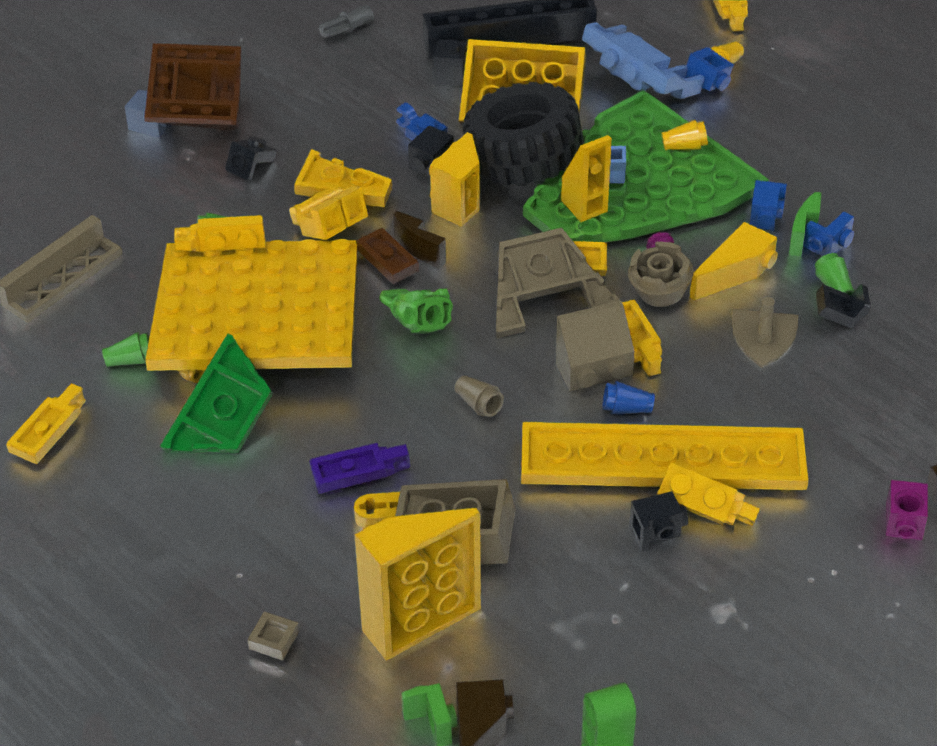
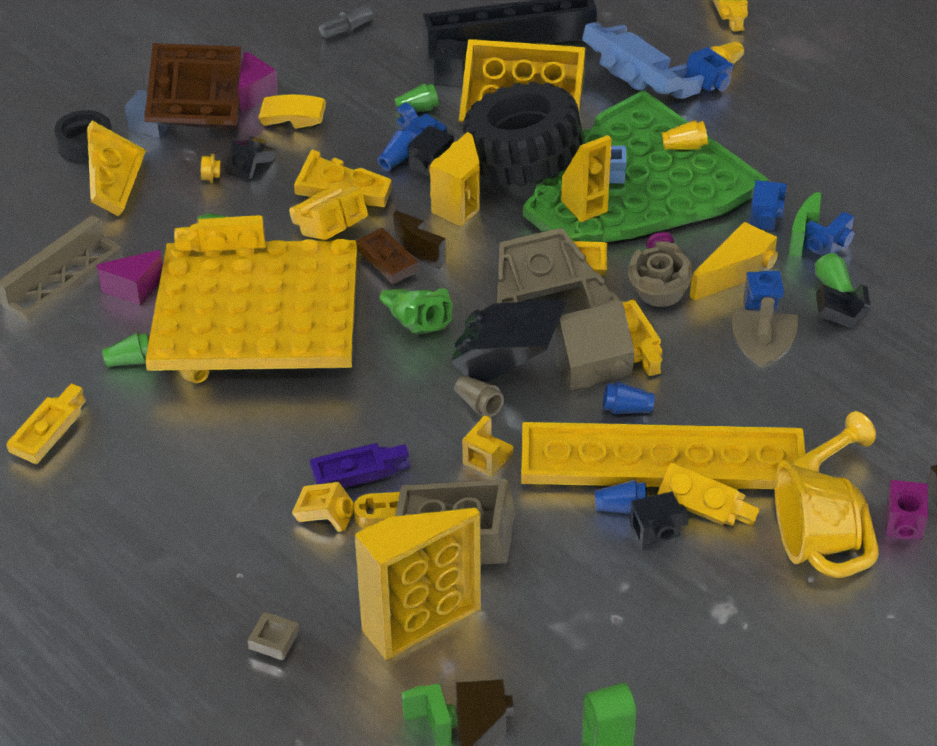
green wing [160,333,273,454] -> none
none -> black tyre [54,110,112,163]
none -> yellow wing [87,120,146,217]
none -> magenta slope [96,250,163,306]
none -> yellow plate [201,154,221,184]
none -> magenta slope [238,52,278,112]
none -> yellow slope [258,94,326,129]
none -> yellow bracket [292,482,354,532]
none -> blue cone [377,128,417,171]
none -> bright green cone [394,83,440,115]
none -> black slope [450,300,566,383]
none -> yellow panel [462,415,514,478]
none -> blue cone [595,479,647,514]
none -> blue bracket [743,271,784,310]
none -> yellow piece [775,411,879,578]

